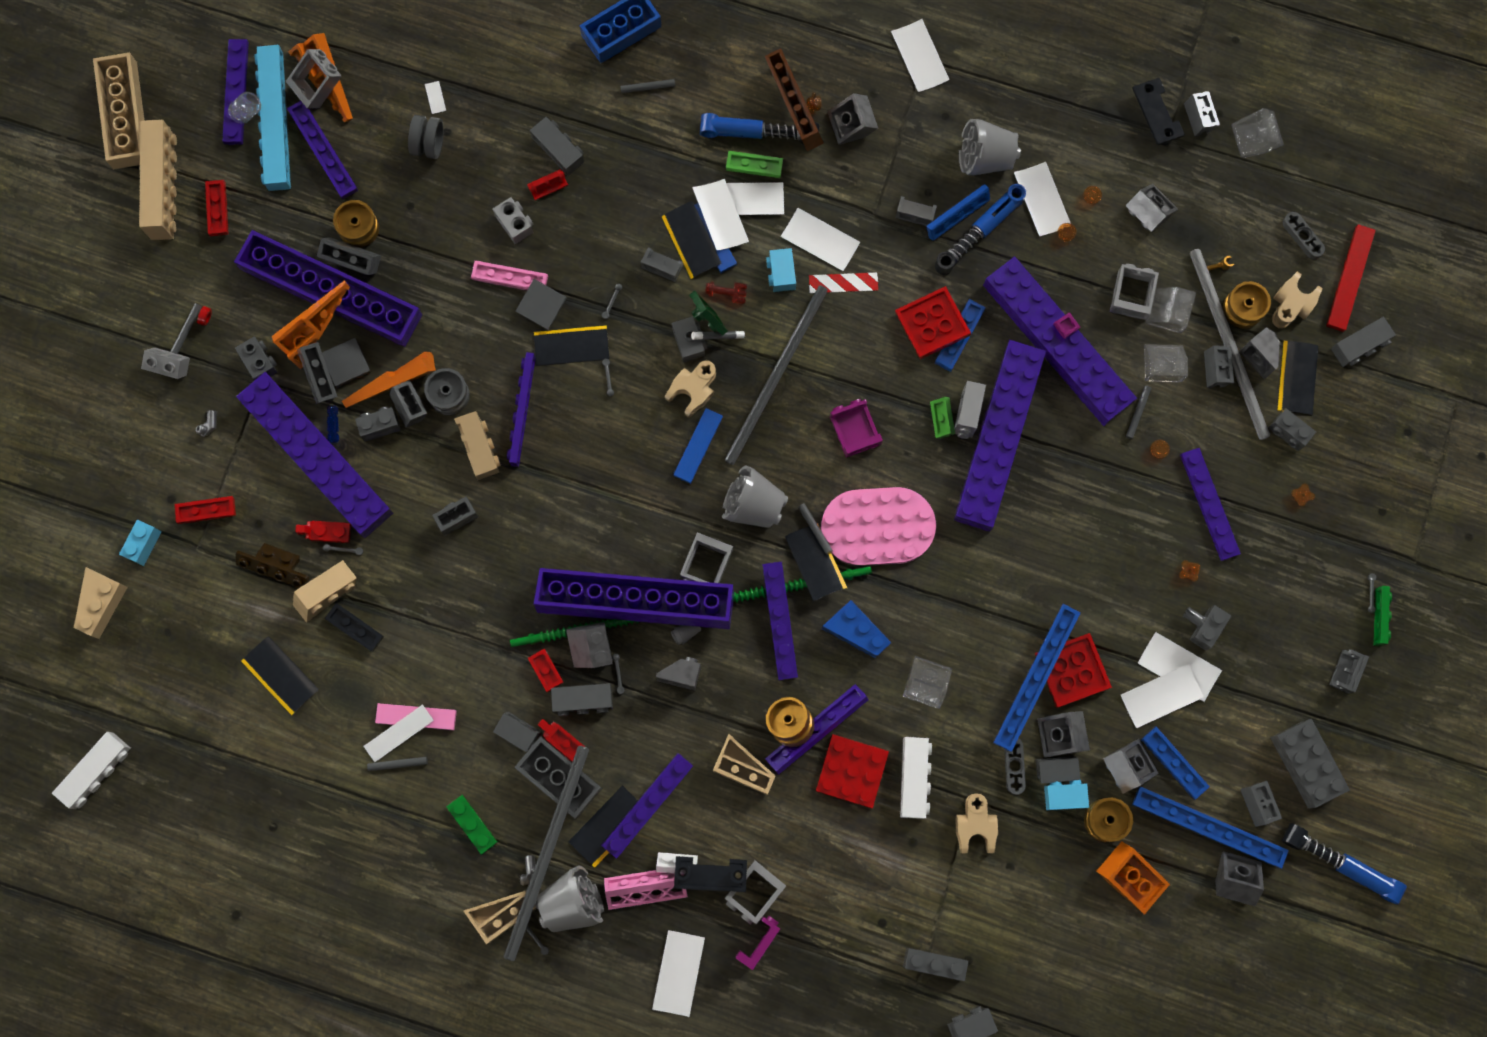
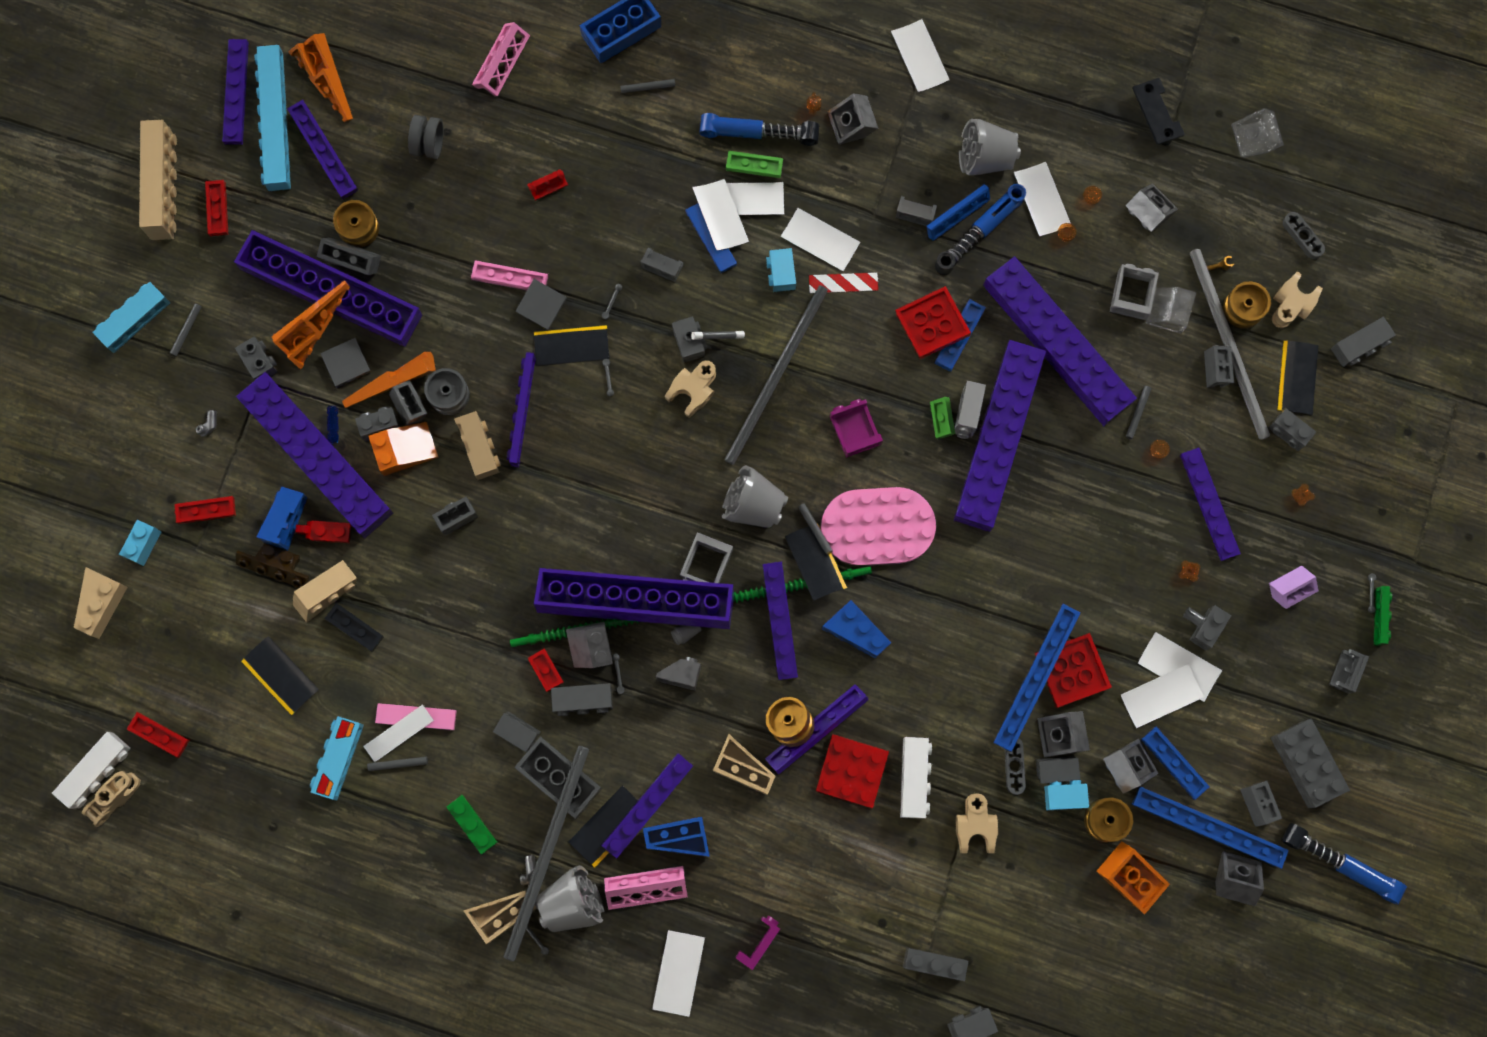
tan brick [93,52,145,169] -> none
light grey brick [141,348,190,379] -> none
red tile [197,306,212,326] -> none
clear wheel [228,92,261,124] -> none
light grey window [286,49,342,108] -> none
dark grey brick [297,342,338,404] -> none
dark grey hinge [323,544,363,555] -> none
white sticker [425,81,446,114] -> none
light grey brick [493,197,534,244] -> none
dark grey brick [530,117,584,176] -> none
red hinge [538,719,585,762] -> none
white plate [656,852,698,874] -> none
black sticker [662,201,722,279] -> none
blue tile [674,408,723,484] -> none
black brick [674,856,747,892] -> none
dark green hinge [689,290,728,336] -> none
clear red hinge [705,281,747,304] -> none
light grey window [725,861,786,925] -> none
reddish brown brick [765,48,824,151] -> none
clear slope [903,656,952,709] -> none
magenta tile [1053,312,1081,339] -> none
clear slope [1144,344,1188,382] -> none
dark grey hinge [1184,92,1220,136] -> none
flat silver slope [1239,327,1280,379] -> none
red tile [1326,224,1376,332] -> none
none -> tan piece [82,771,141,827]
none -> medium azure brick [93,282,170,353]
none -> red plate [127,712,190,758]
none -> blue wedge [257,487,308,551]
none -> medium azure brick [310,716,364,800]
none -> slope [369,422,439,476]
none -> bright pink fence [472,22,530,96]
none -> blue wedge [643,817,710,857]
none -> lavender brick [1269,566,1318,609]

